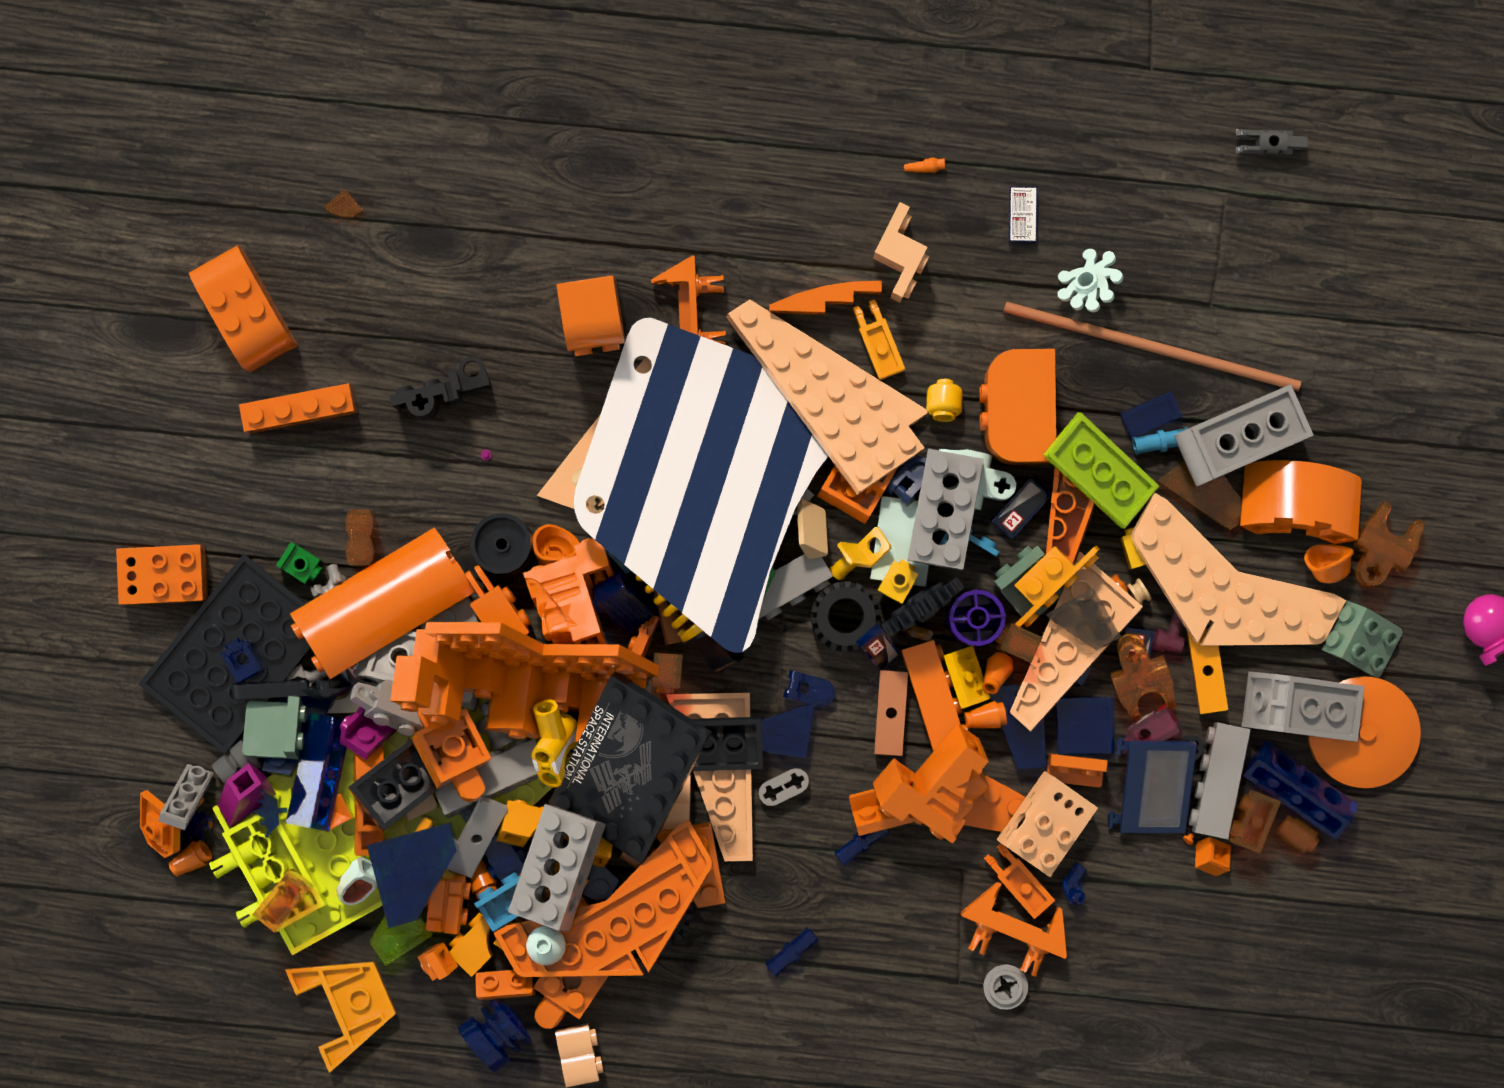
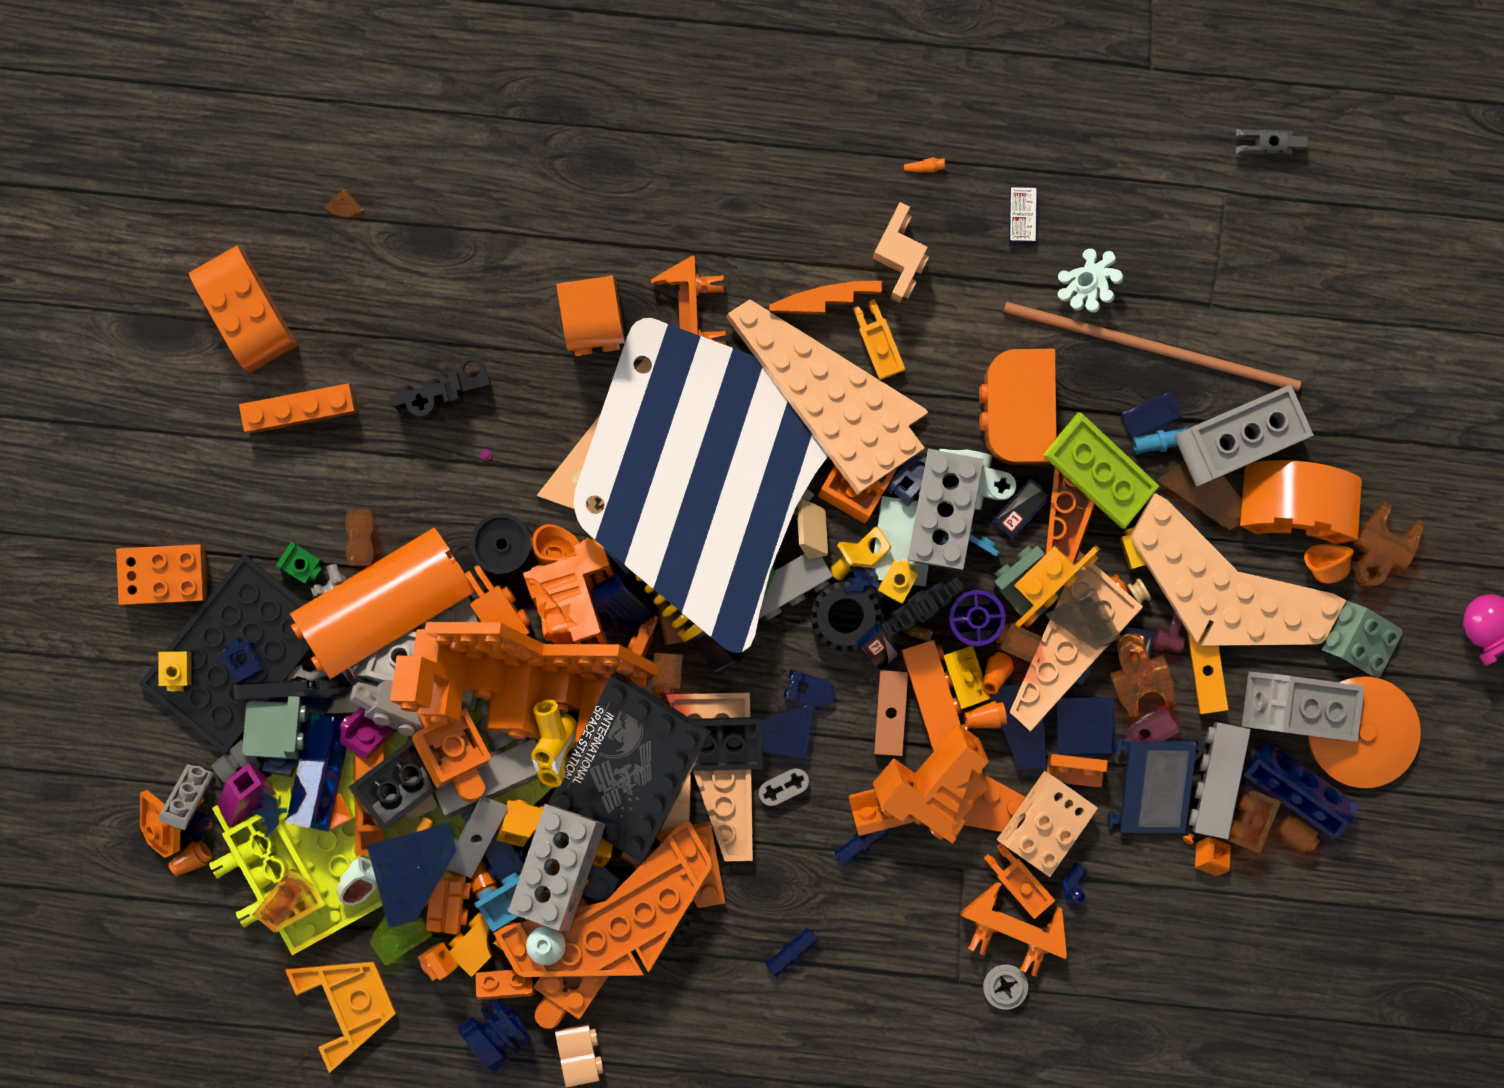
yellow head [926,379,963,422] -> none
none -> yellow brick [159,652,191,691]
none -> clear blue piece [844,566,880,592]

